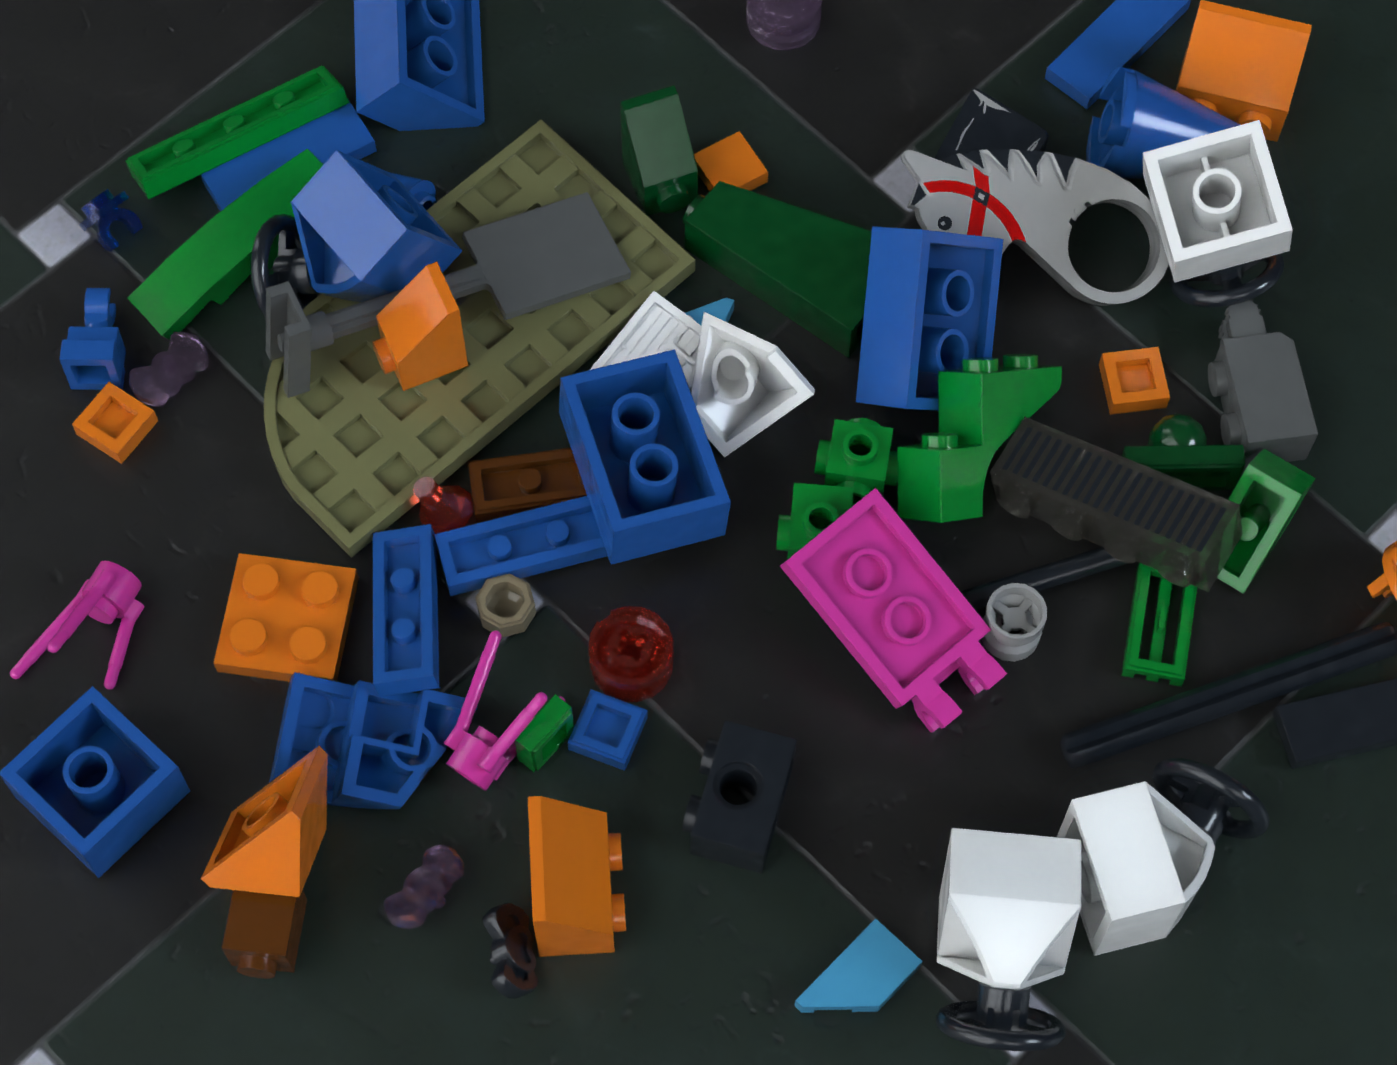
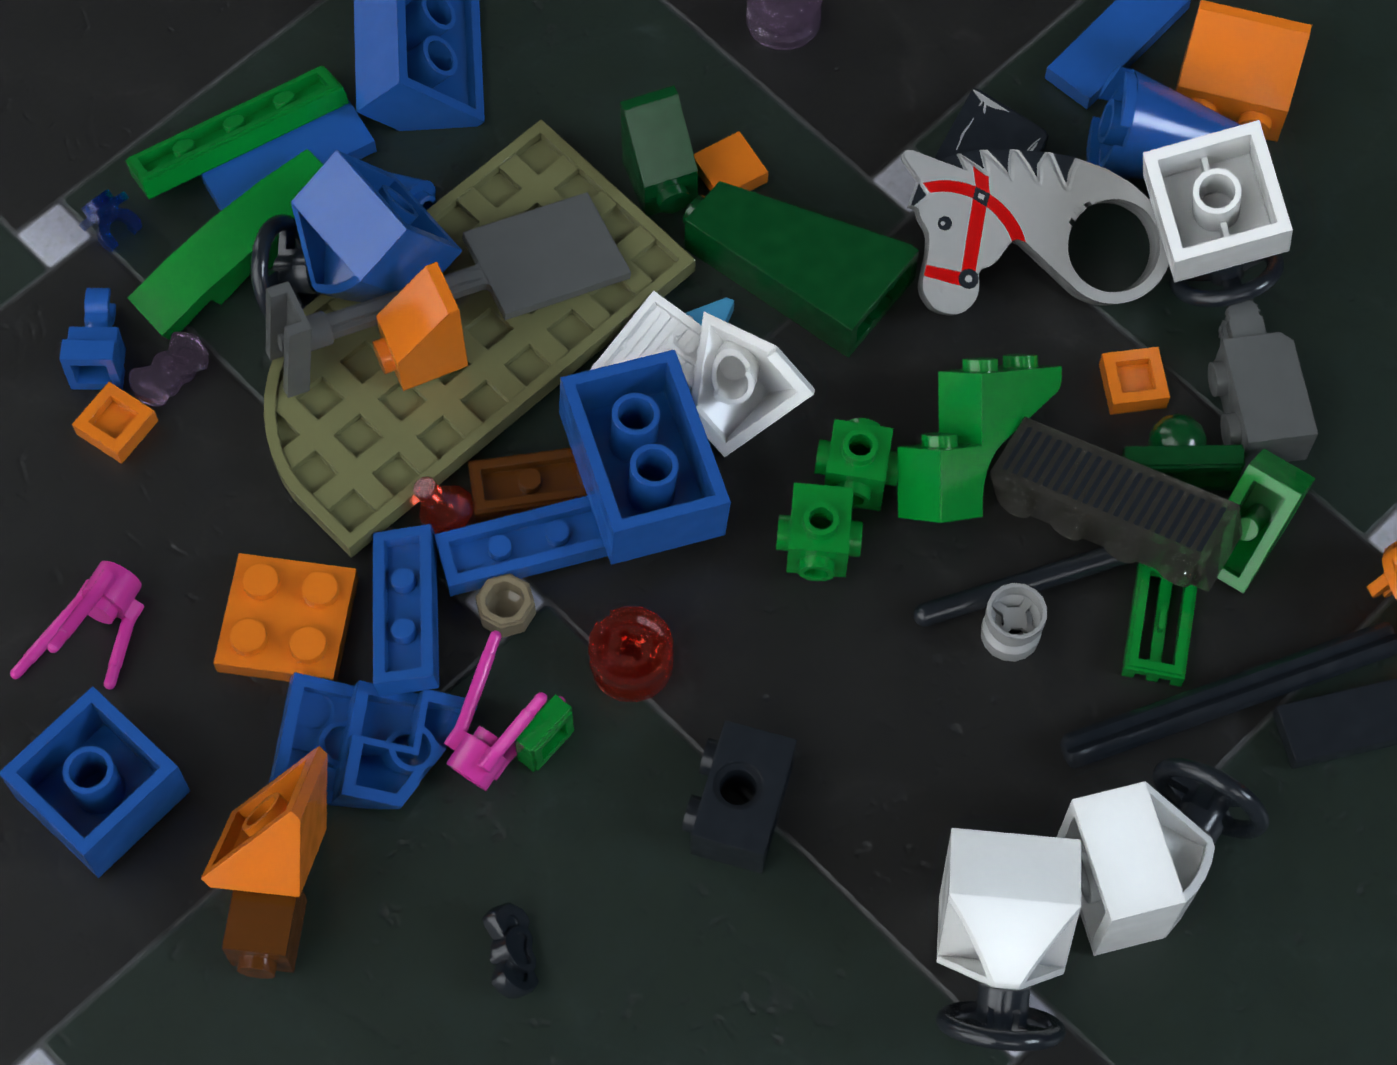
clear purple piece [384,845,464,929] -> none
orange slope [528,796,626,957] -> none
blue tile [568,689,648,771] -> none
dark pink tile [780,488,1007,732] -> none
dark azure tile [795,918,922,1013] -> none
blue slope [856,226,1003,411] -> none

